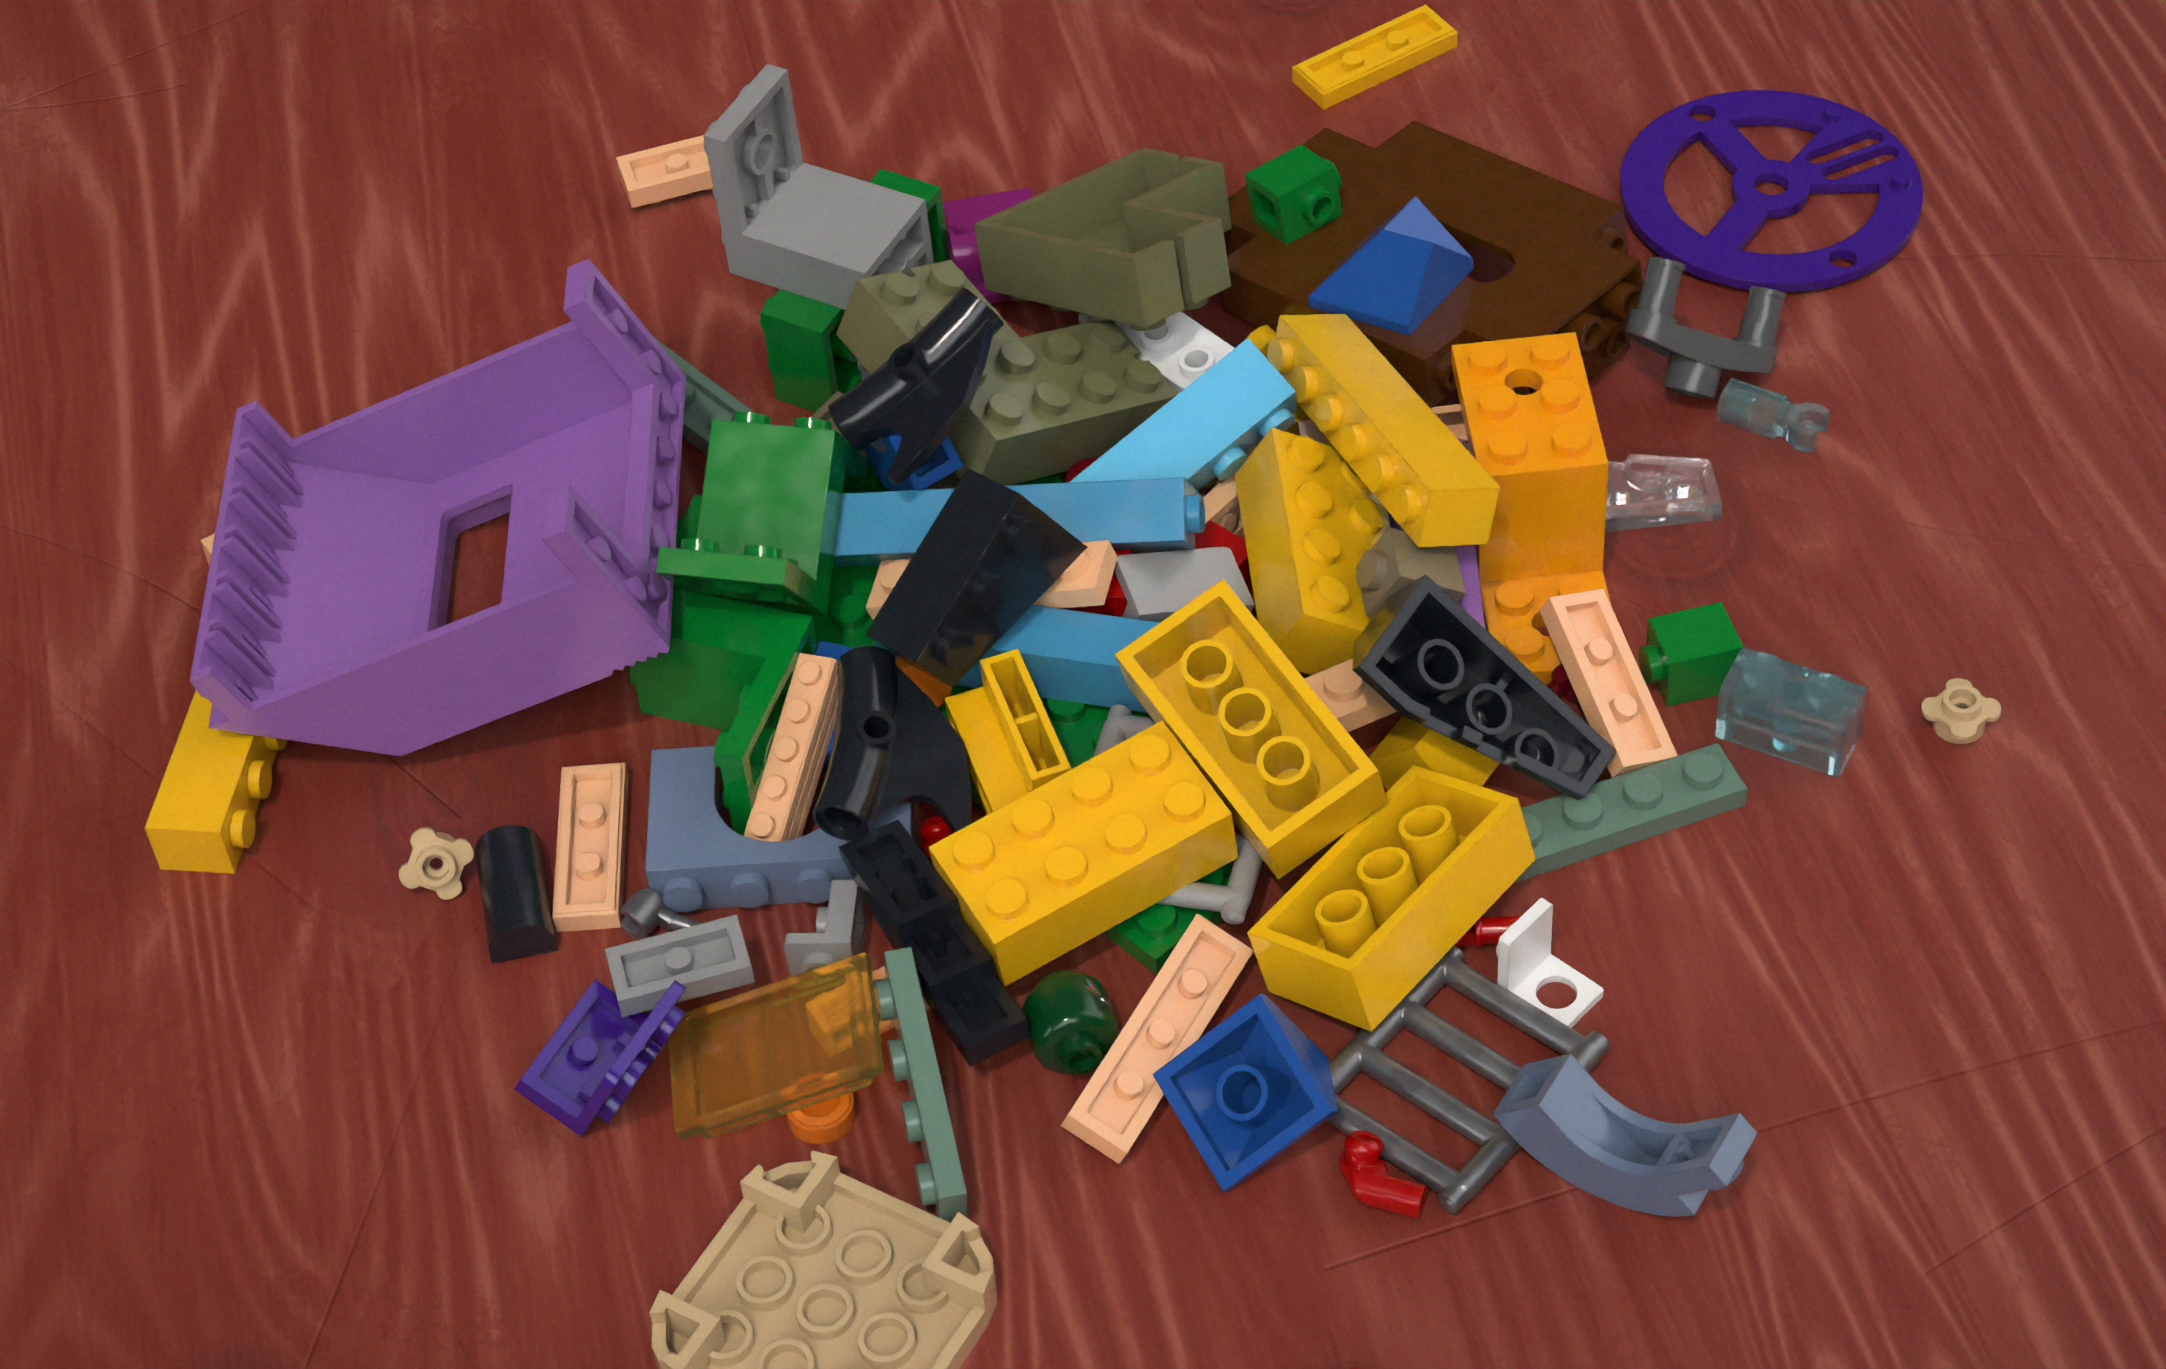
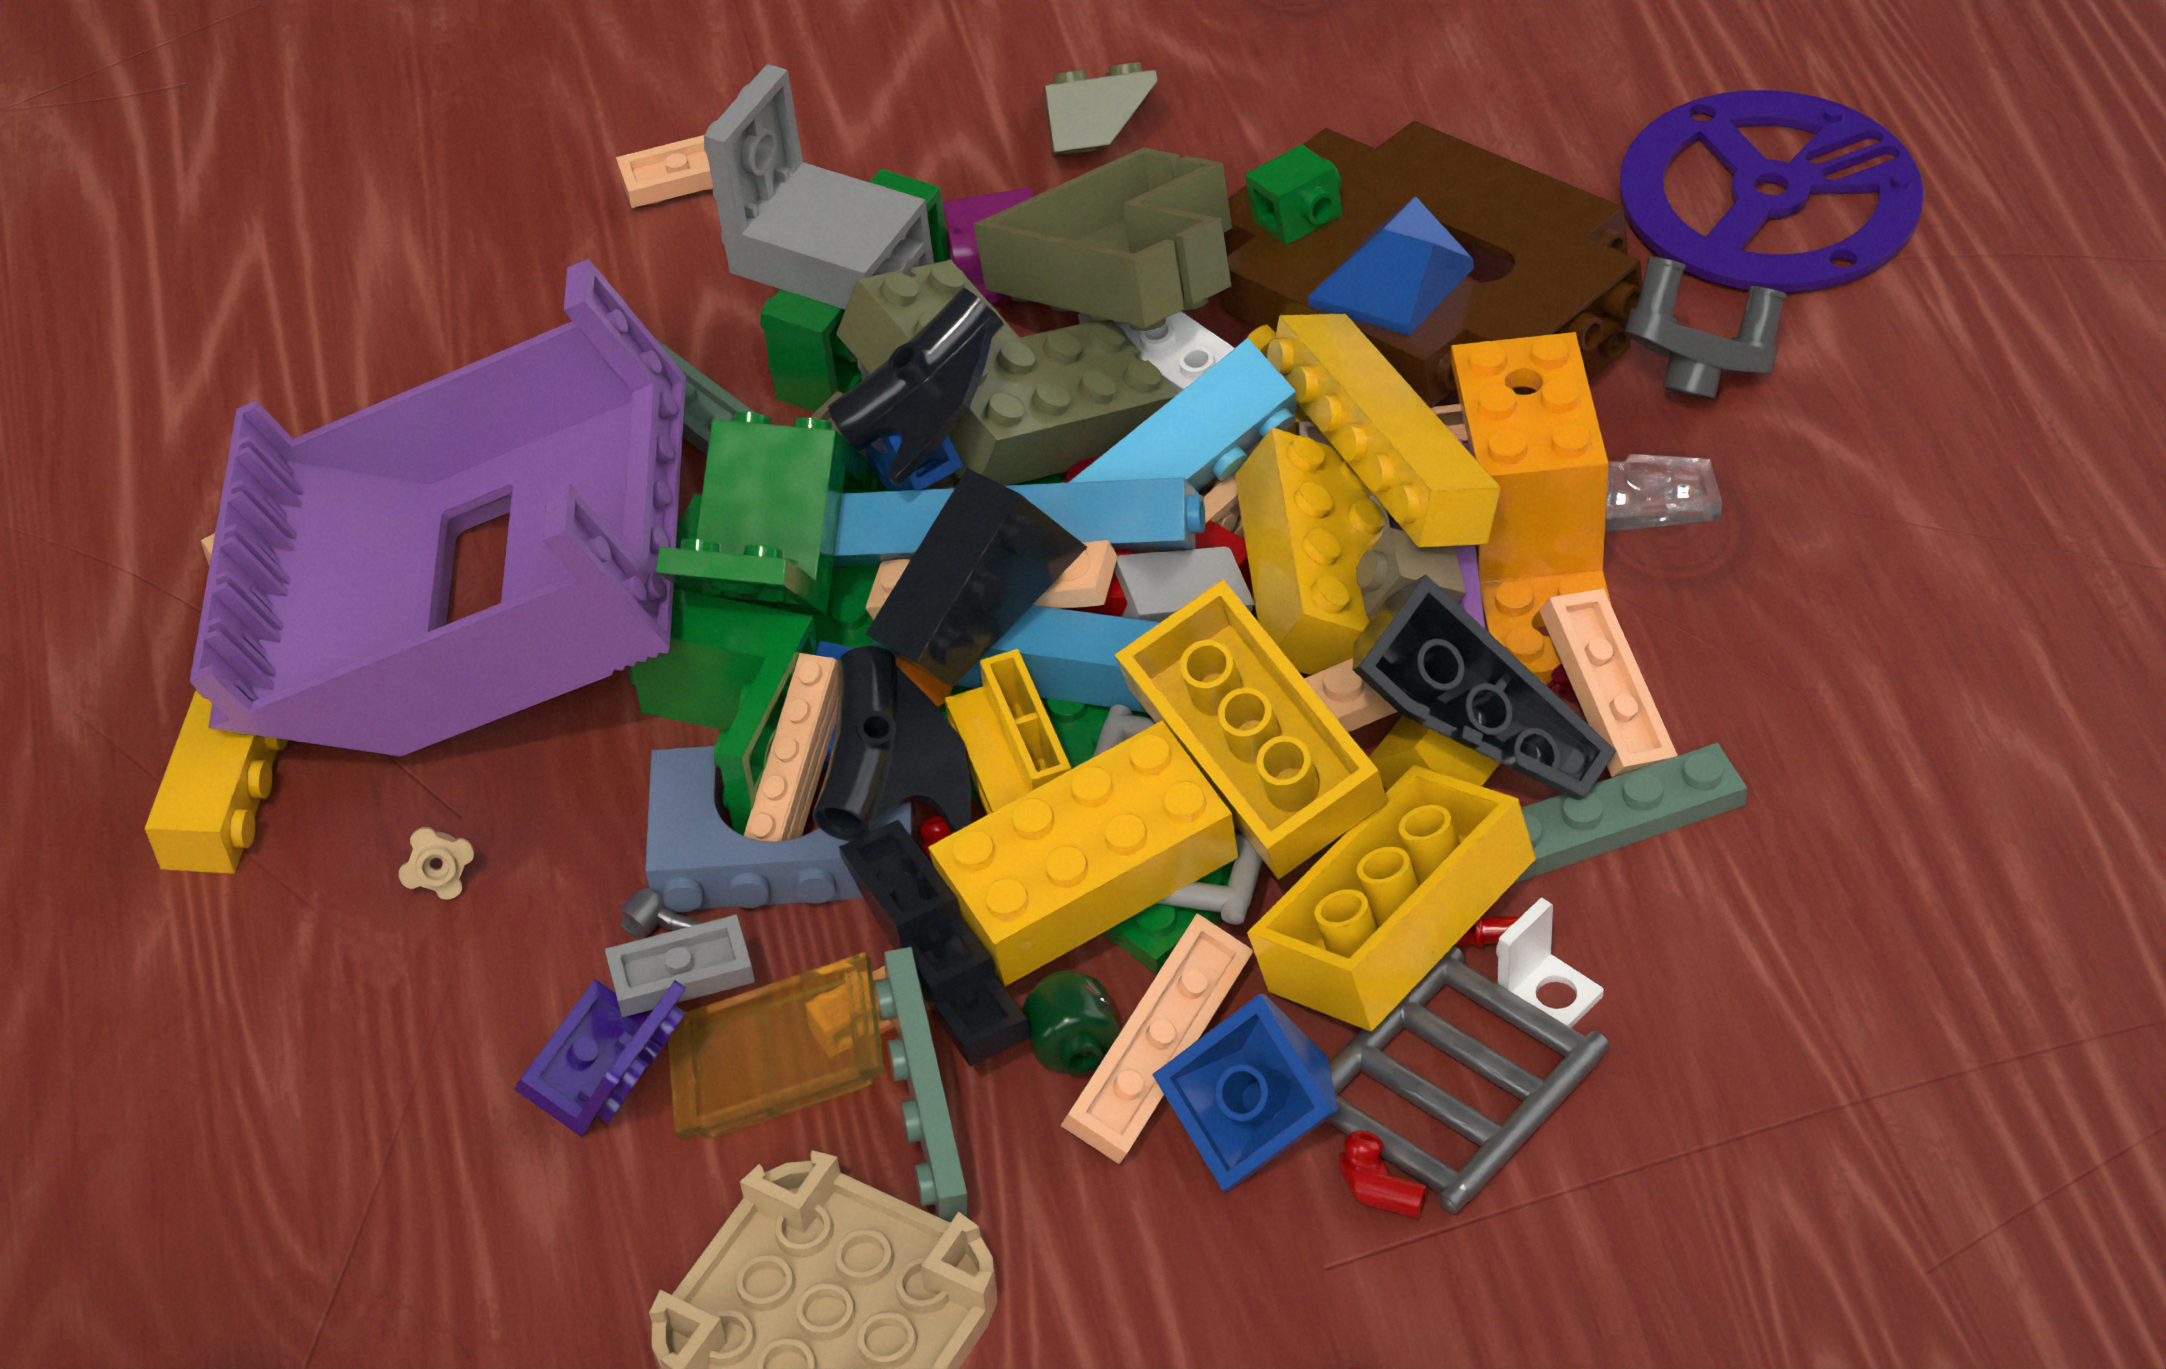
black brick [475,825,558,963] -> none
light nougat tile [552,762,629,932] -> none
light grey bracket [784,880,867,987] -> none
orange tile [785,1074,856,1144] -> none
yellow tile [1292,4,1458,110] -> none
sand blue arch [1492,1054,1758,1217] -> none
green brick [1638,602,1744,707] -> none
clear light blue brick [1715,647,1868,778] -> none
clear light blue bar [1717,378,1830,452] -> none
tan plate [1921,678,2001,744] -> none
none -> slope [1040,62,1157,157]

